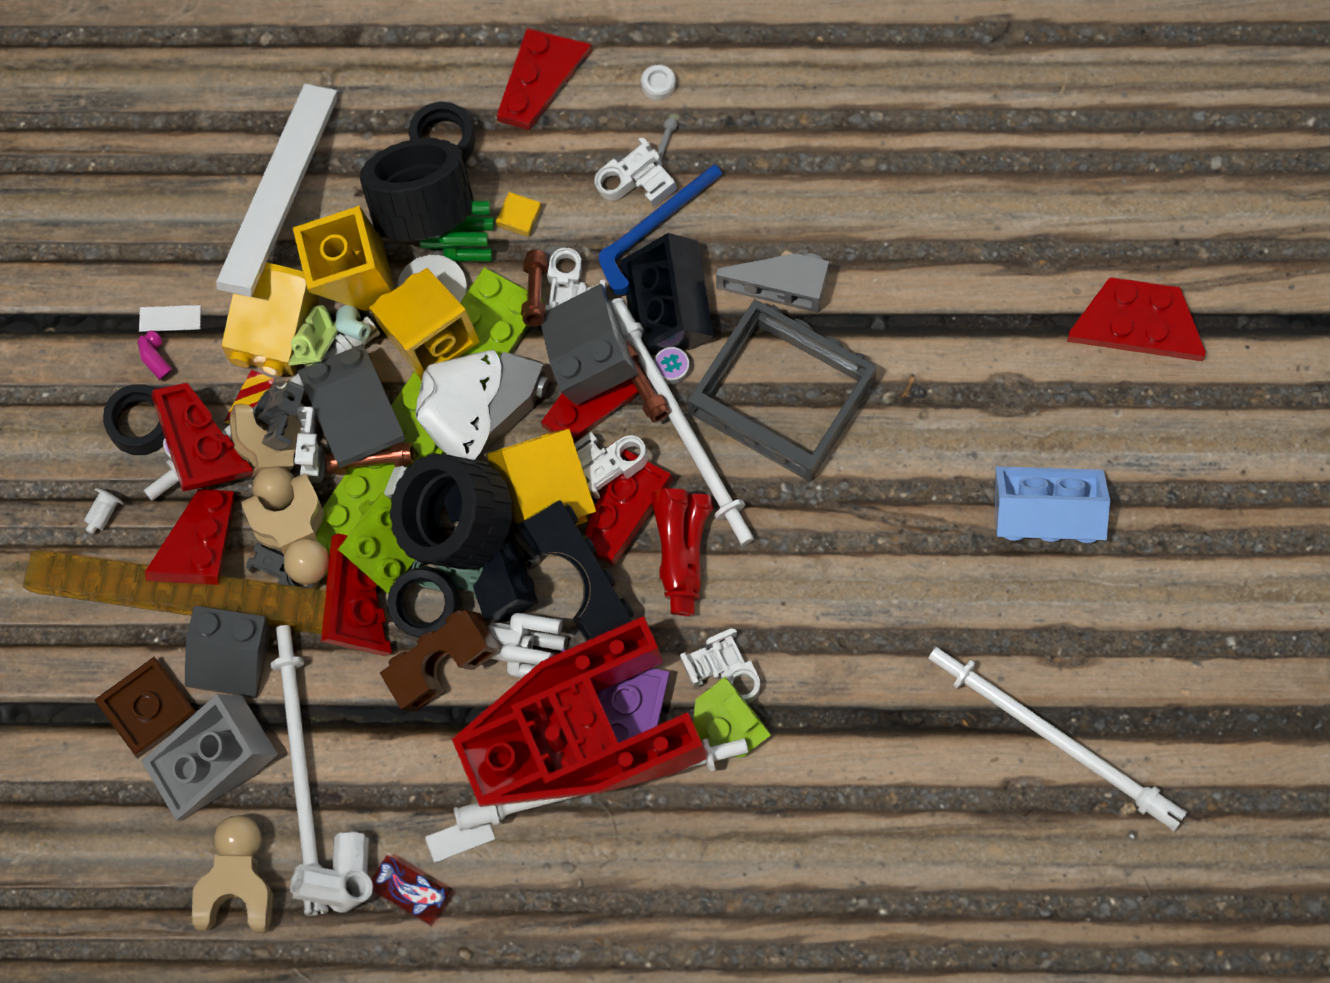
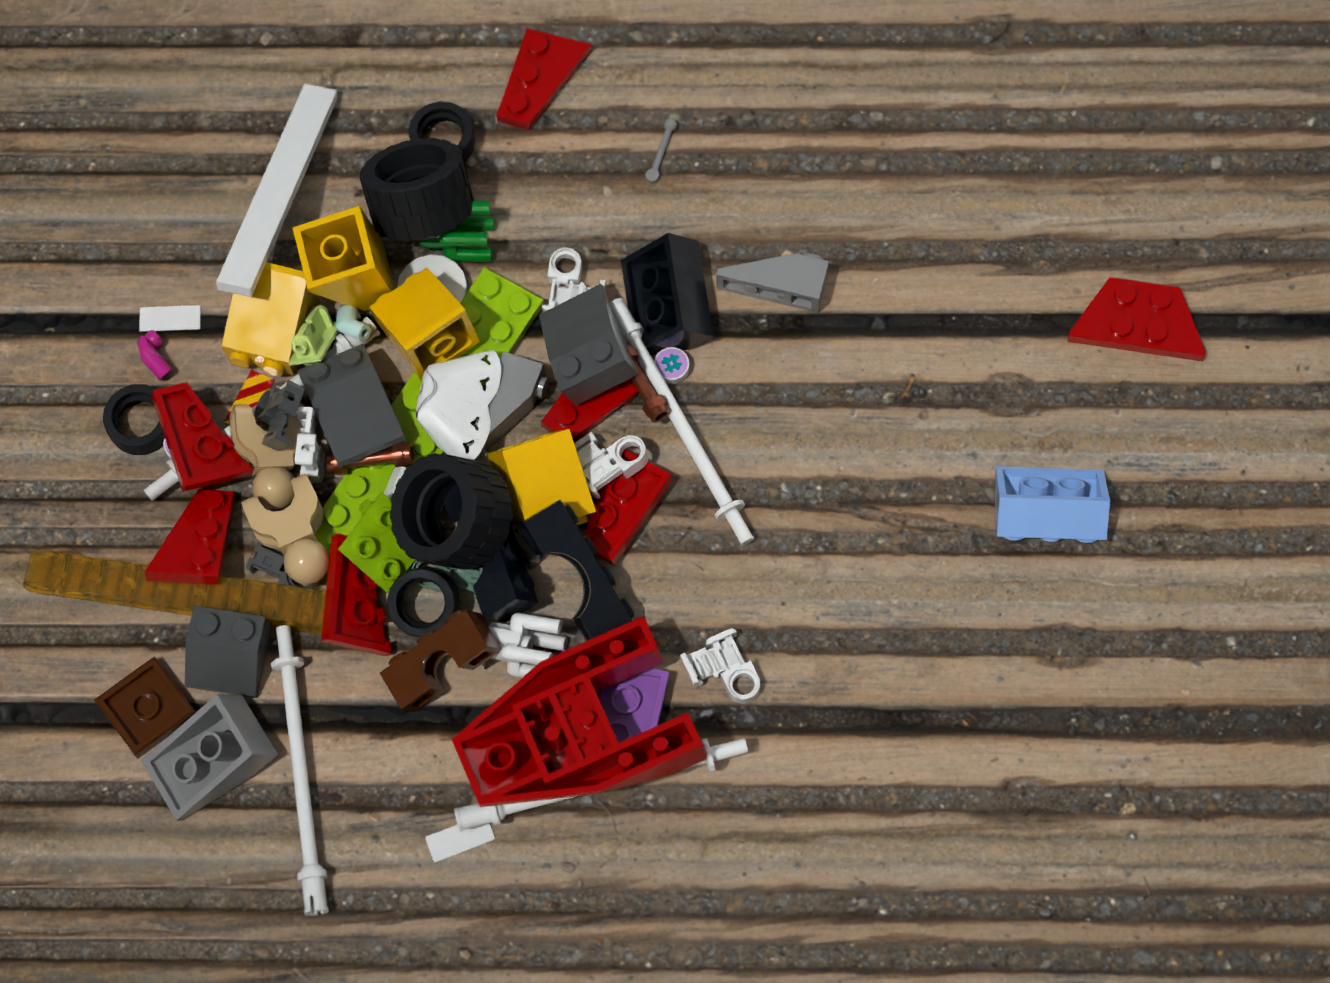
white piece [84,488,124,534] -> none
tan piece [192,815,274,933] -> none
white piece [290,832,373,913] -> none
tile [371,855,451,927] -> none
yellow tile [496,192,542,237] -> none
copper bar [521,249,548,327] -> none
white piece [595,138,678,208] -> none
blue piece [599,164,722,295] -> none
white tile [641,65,675,101] -> none
red piece [651,488,713,617] -> none
dark grey window [688,299,877,482] -> none
lime plate [693,676,771,758] -> none
white bar [928,647,1187,832] -> none

